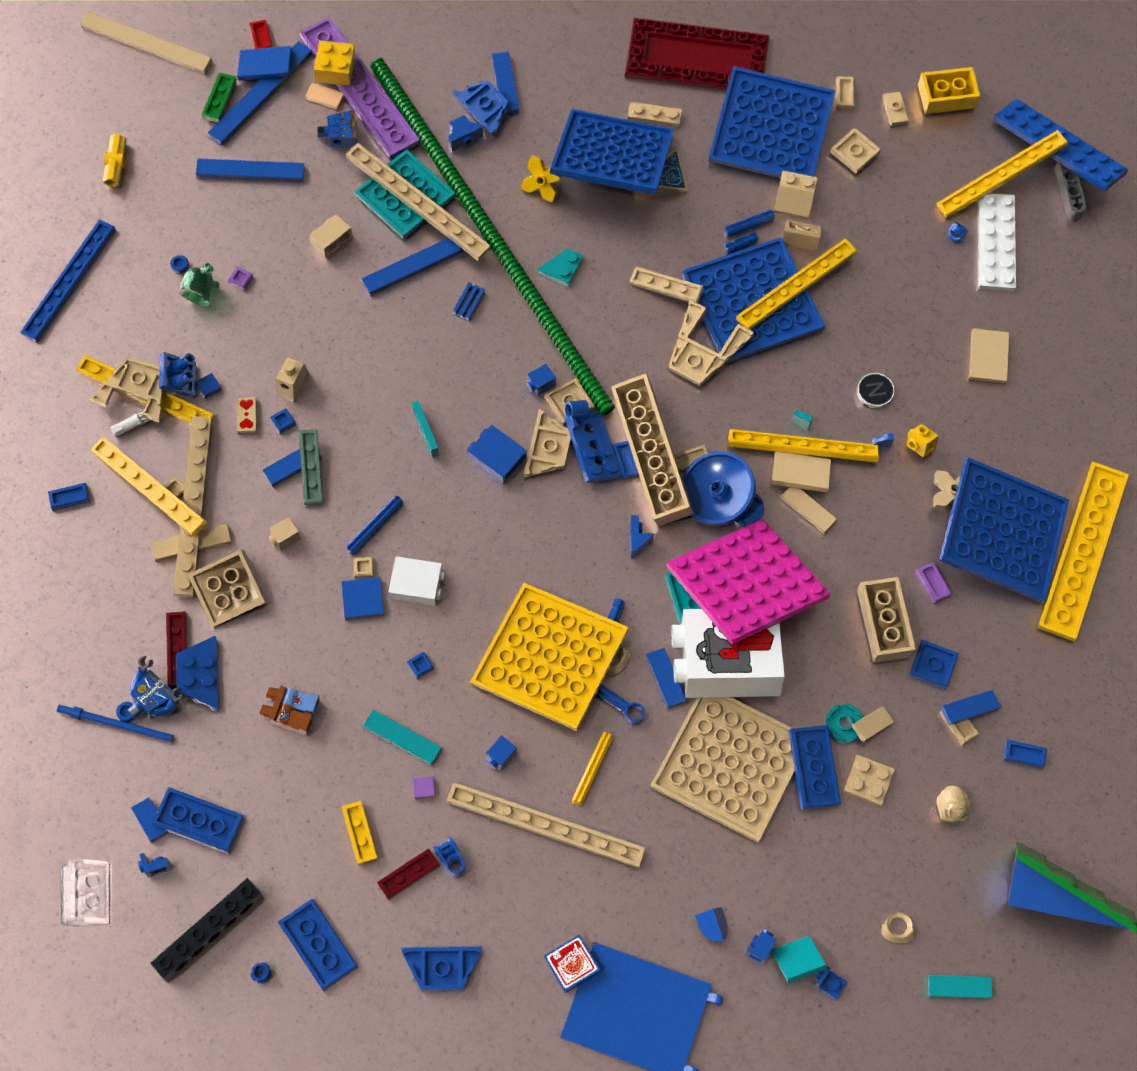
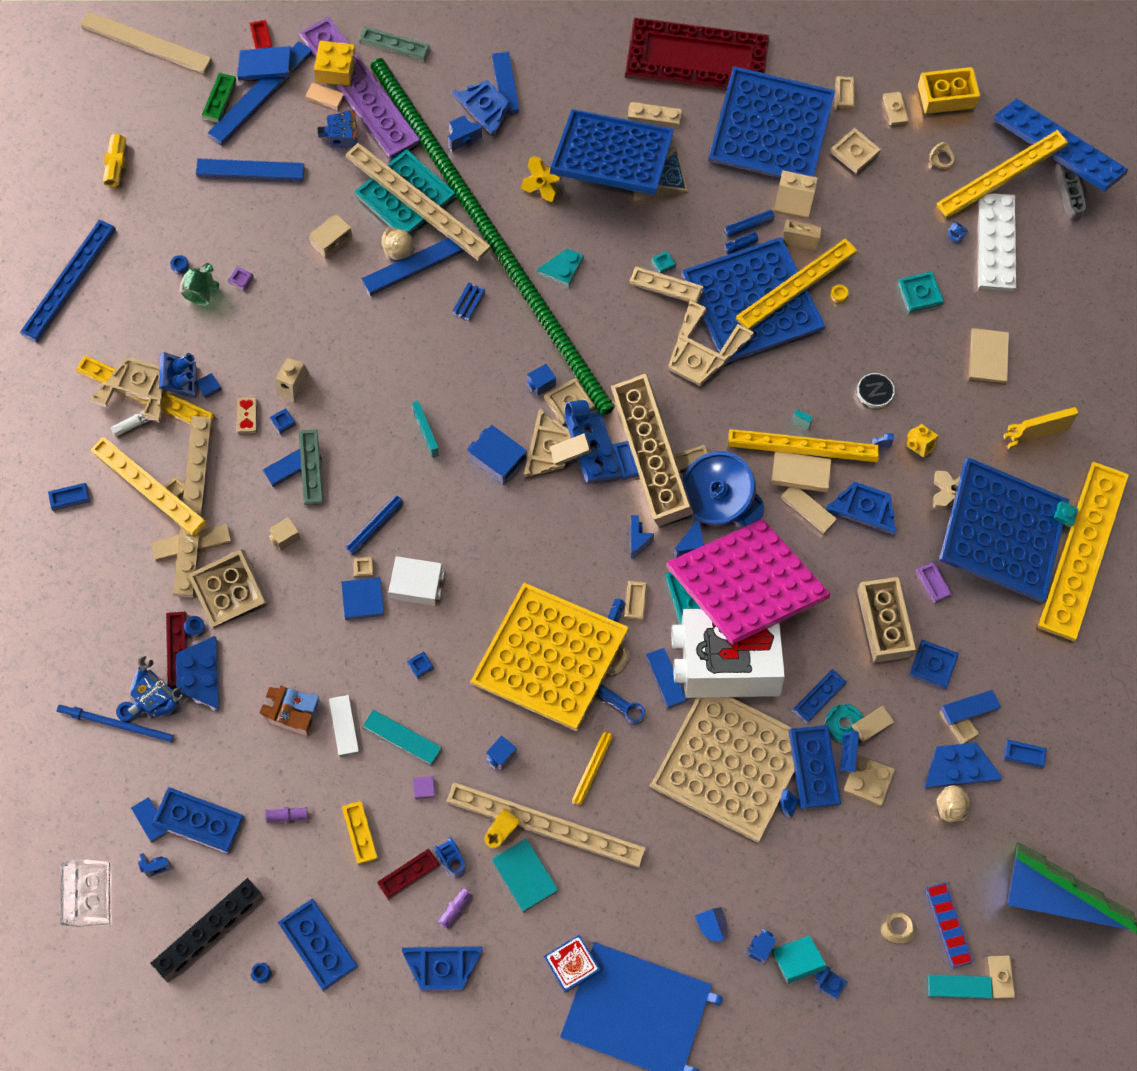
none -> blue tile [184,616,205,637]
none -> medium lavender pin [266,807,307,823]
none -> white tile [329,695,359,757]
none -> sand green tile [359,27,430,62]
none -> tan hair [381,228,416,260]
none -> medium lavender pin [438,888,473,929]
none -> yellow piece [484,807,520,848]
none -> teal tile [491,838,558,912]
none -> tile [550,434,591,466]
none -> tan tile [624,581,647,621]
none -> teal tile [651,251,676,274]
none -> blue slope [673,521,704,558]
none -> blue tile [781,789,800,818]
none -> blue tile [792,669,847,724]
none -> blue wing [826,481,897,535]
none -> yellow tile [830,284,849,303]
none -> blue tile [840,731,859,773]
none -> teal tile [897,271,944,313]
none -> blue wing [924,743,1002,789]
none -> tile [925,883,973,969]
none -> tan piece [929,142,954,169]
none -> tan plate [987,955,1015,999]
none -> yellow tile [1003,407,1078,449]
none -> teal plate [1053,501,1078,527]

